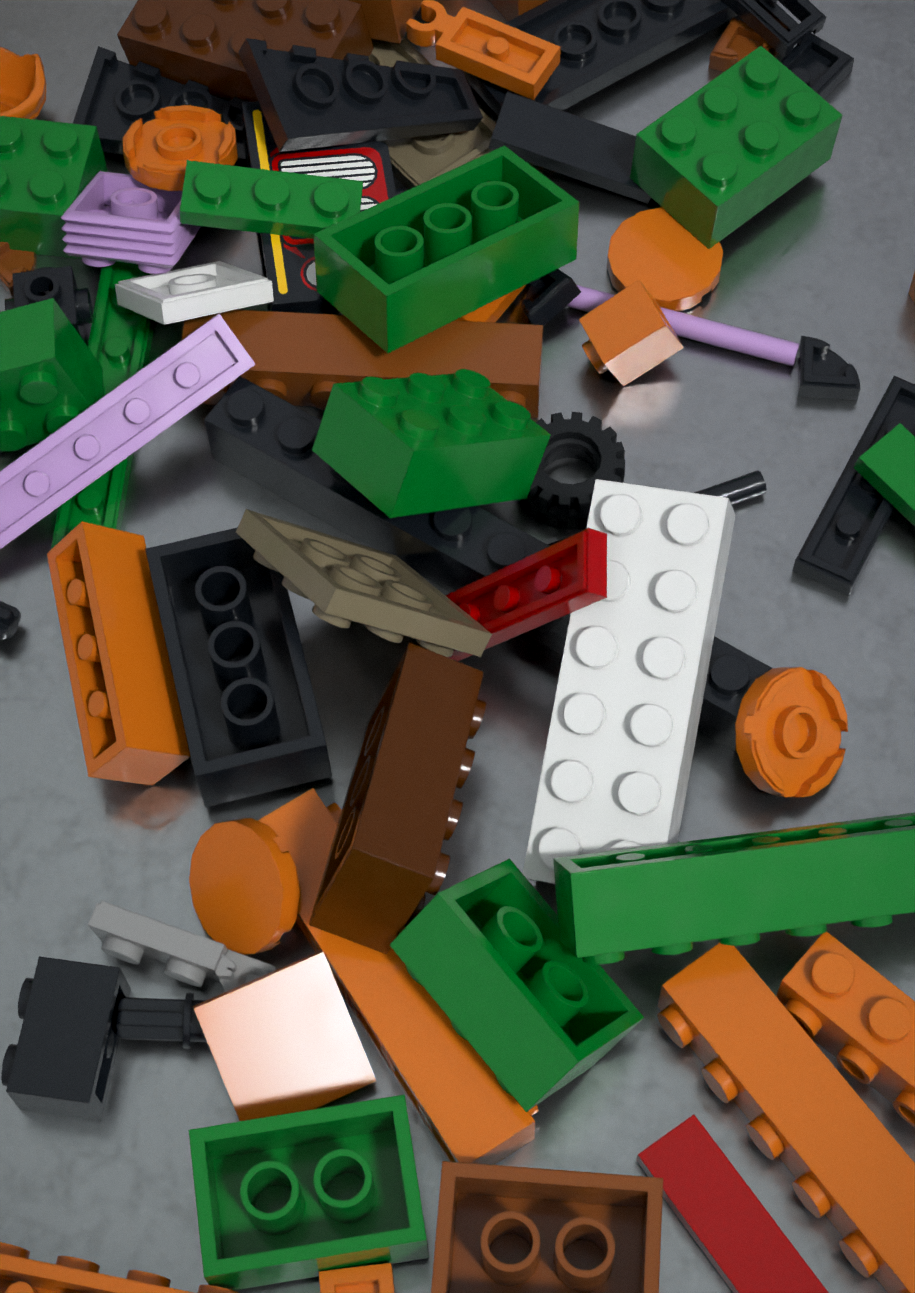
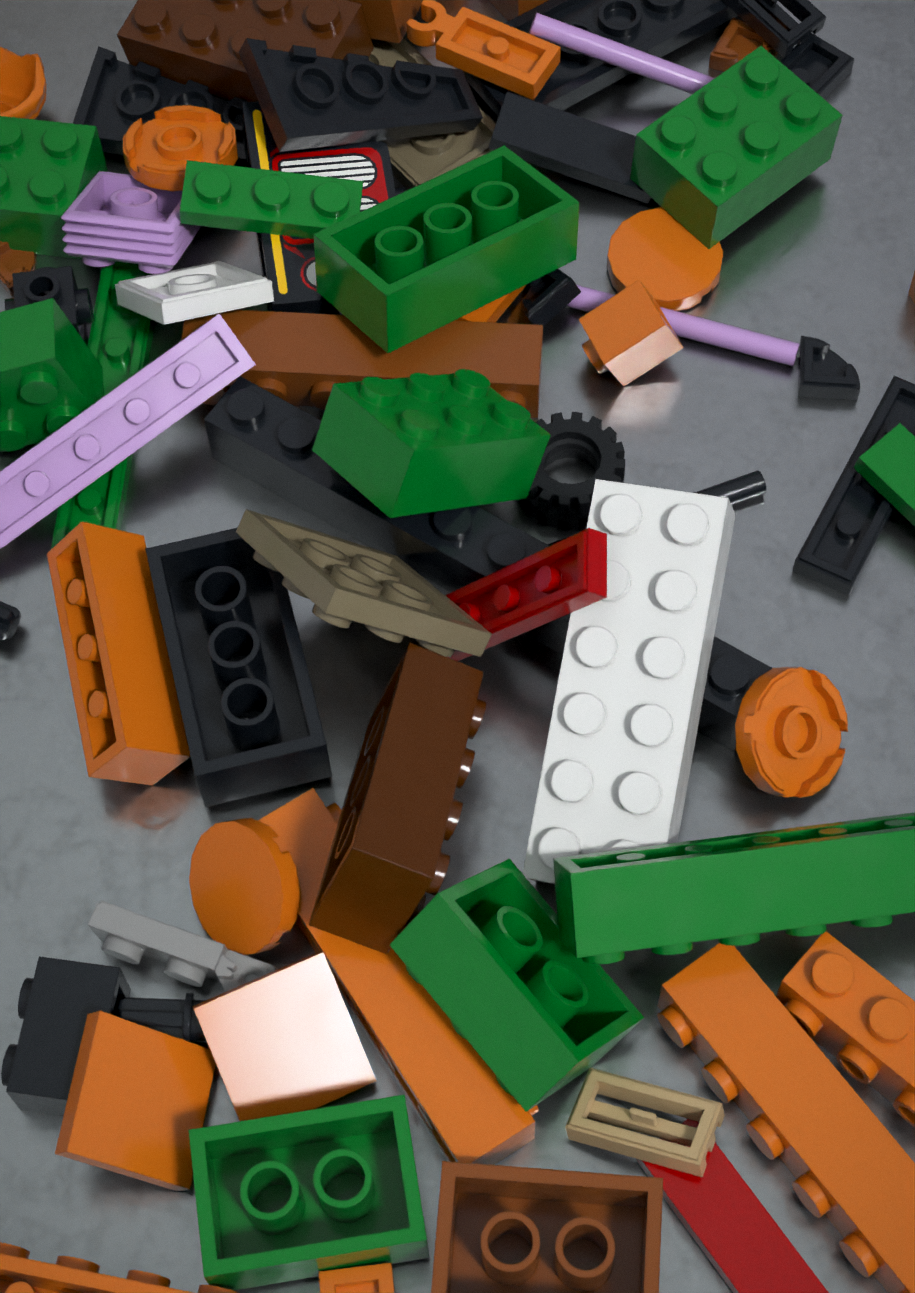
none -> orange tile [55,1011,216,1191]
none -> lavender bar [529,12,715,94]
none -> tan tile [565,1067,725,1177]

